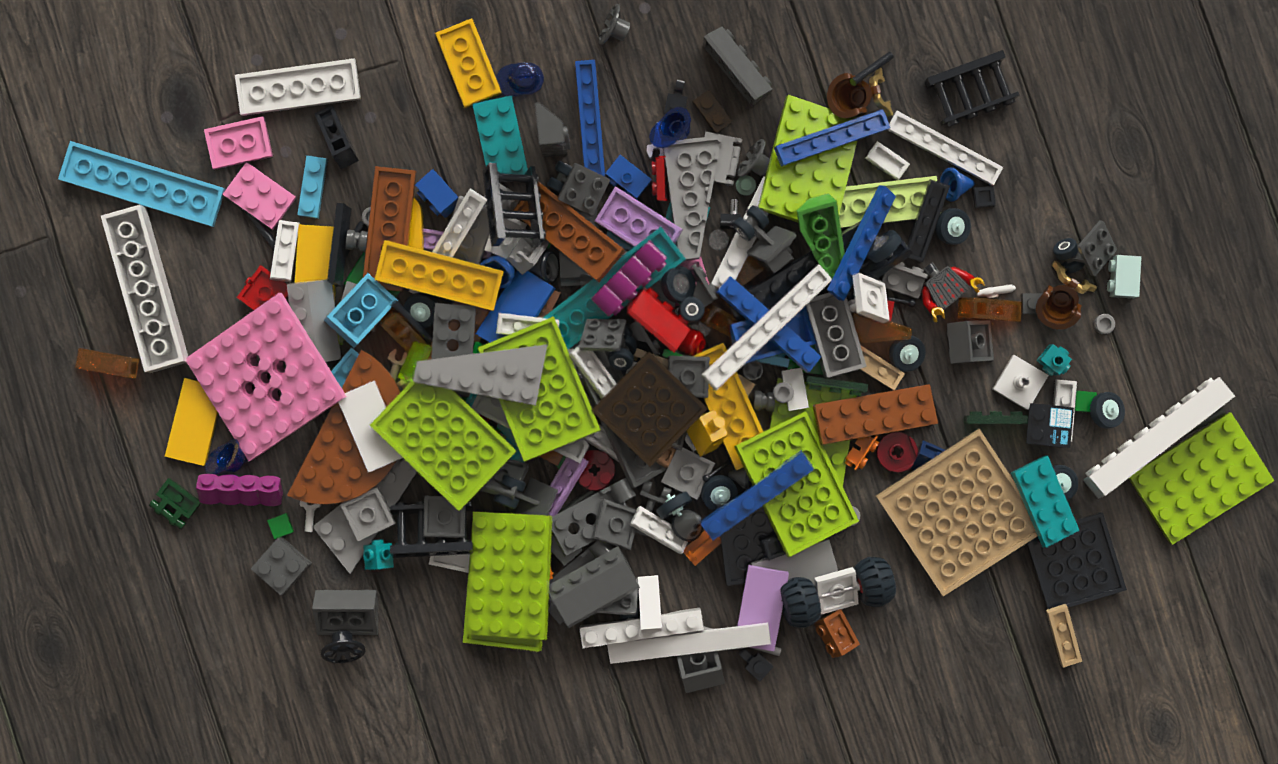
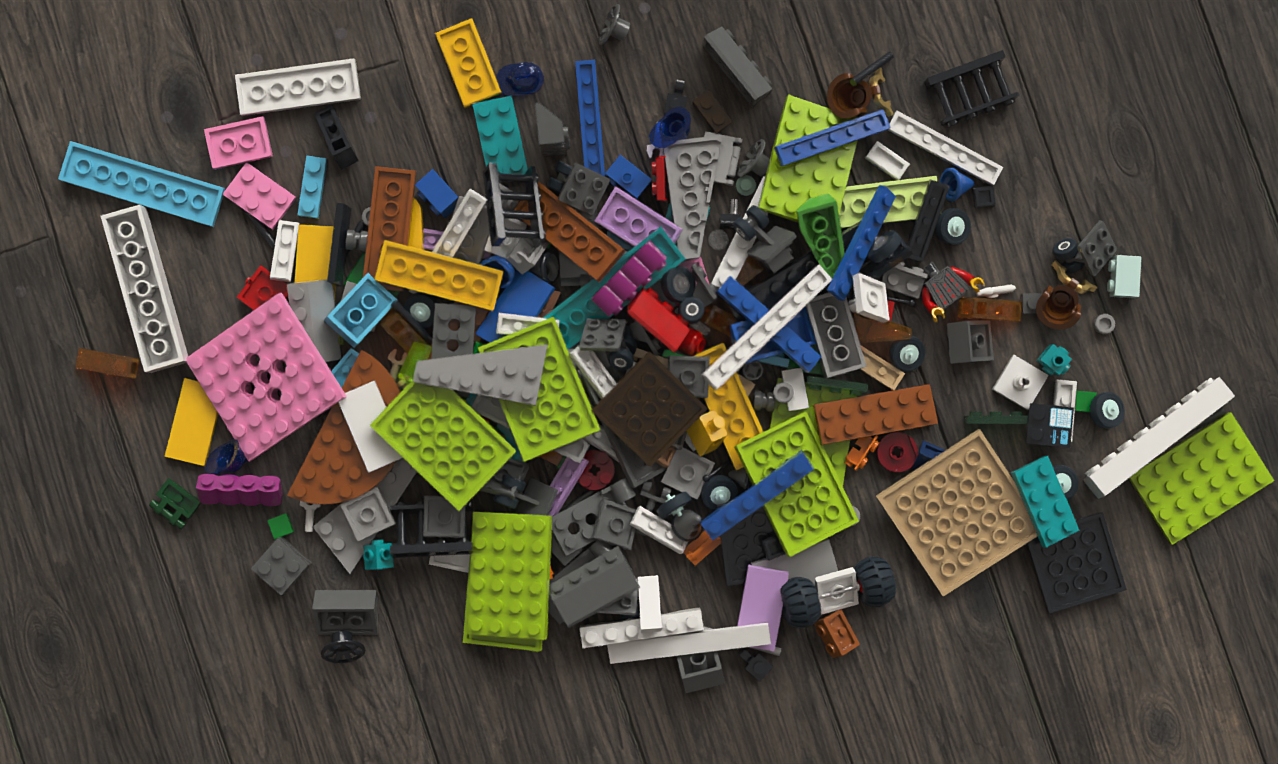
tan plate [1046,604,1082,667] -> none

